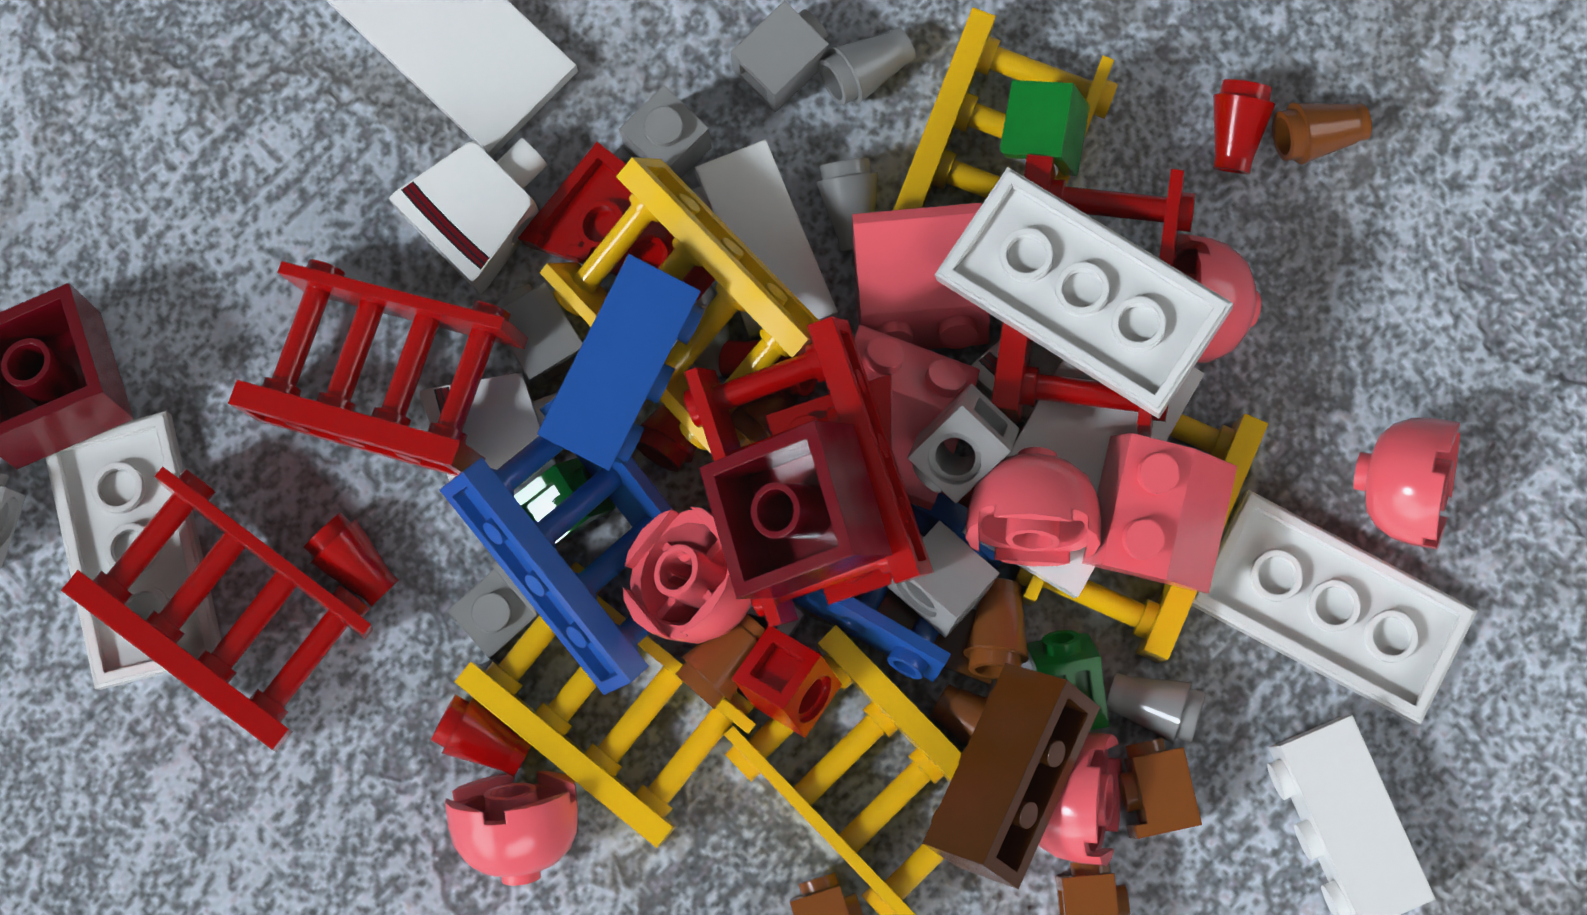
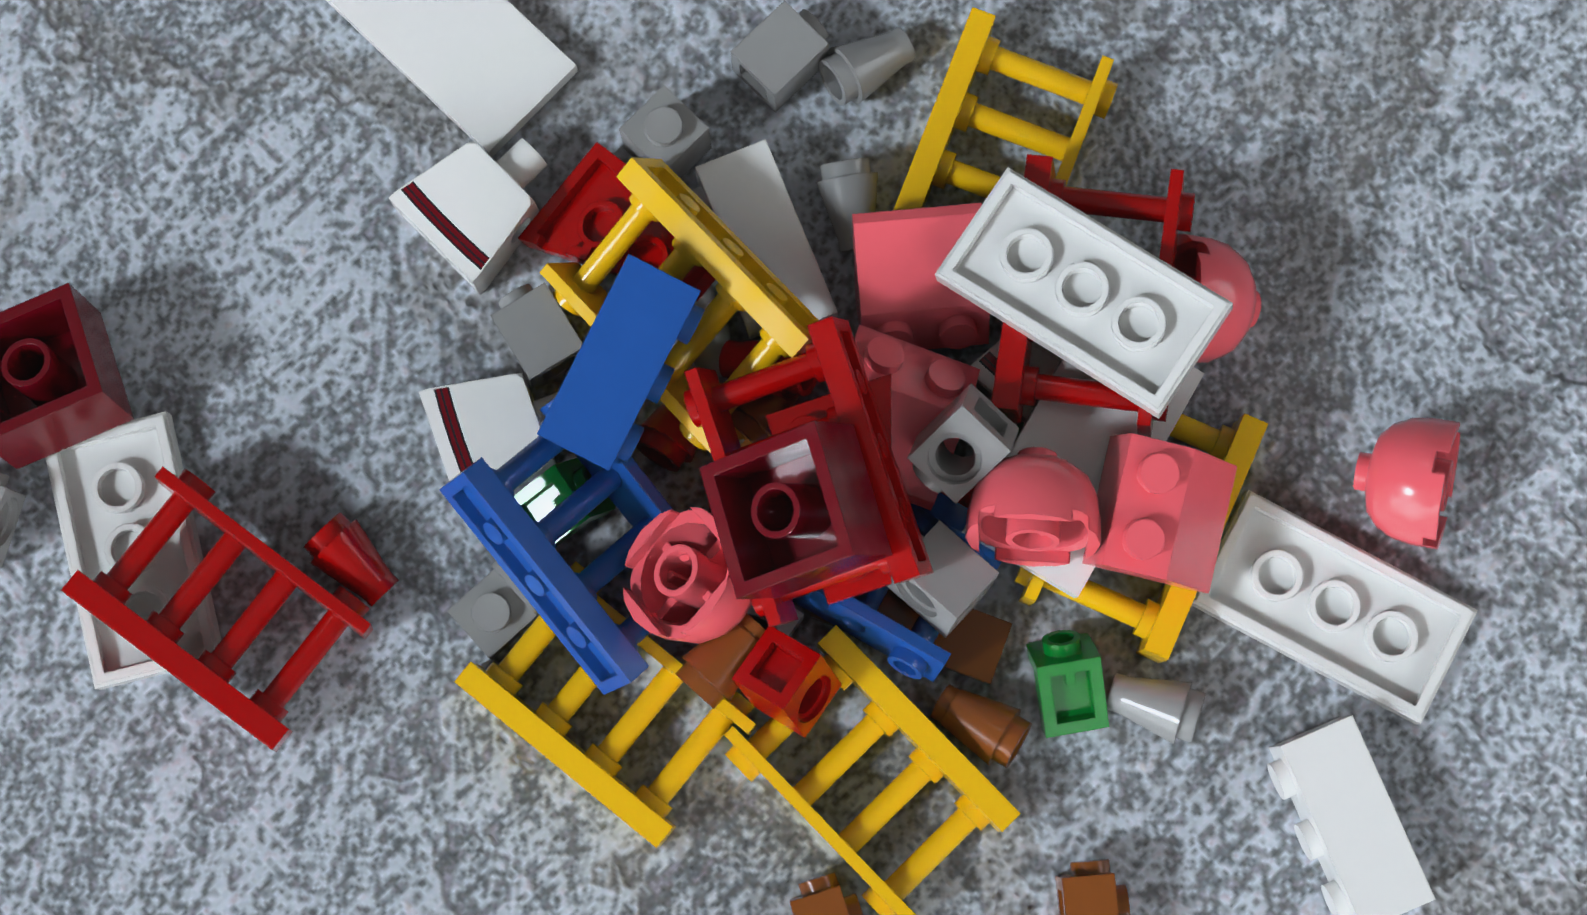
red fence [228,259,528,476] -> none
red cone [430,694,531,777] -> none
coral cylinder [445,771,578,886] -> none
reddish brown brick [922,663,1100,890] -> none
dark orange cone [963,579,1029,679] -> none
green panel [1000,80,1090,177] -> none
coral cylinder [1039,733,1122,866] -> none
dark orange brick [1118,738,1202,839] -> none
red cone [1213,79,1276,175] -> none
dark orange cone [1272,102,1372,165] -> none

